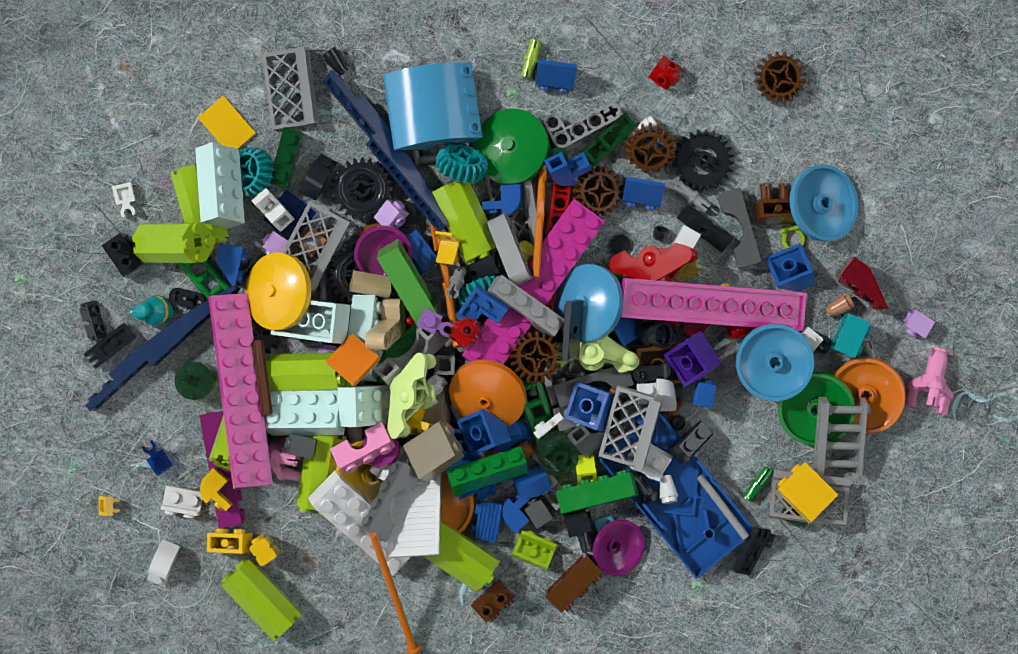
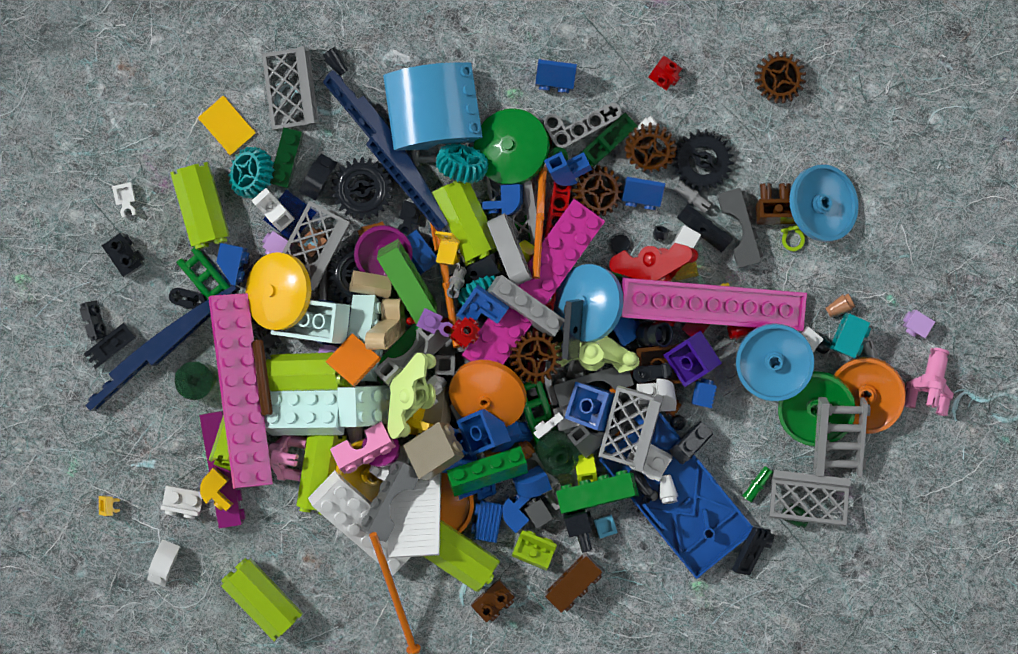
teal hair [129,295,174,328] -> none
lime brick [132,222,216,263] -> none
clear blue plate [142,440,174,476] -> none
light aqua brick [195,142,245,229] -> none
yellow brick [207,528,252,554] -> none
yellow brick [249,533,280,566] -> none
dark grey brick [285,433,316,459] -> none
lavender brick [374,200,409,229] -> none
lime pin [520,39,542,79] -> none
magenta dish [593,520,645,576] -> none
light grey bar [697,474,749,540] -> none
blue slope [765,243,817,292] -> none
yellow brick [776,462,838,524] -> none
dark red slope [836,257,889,311] -> none

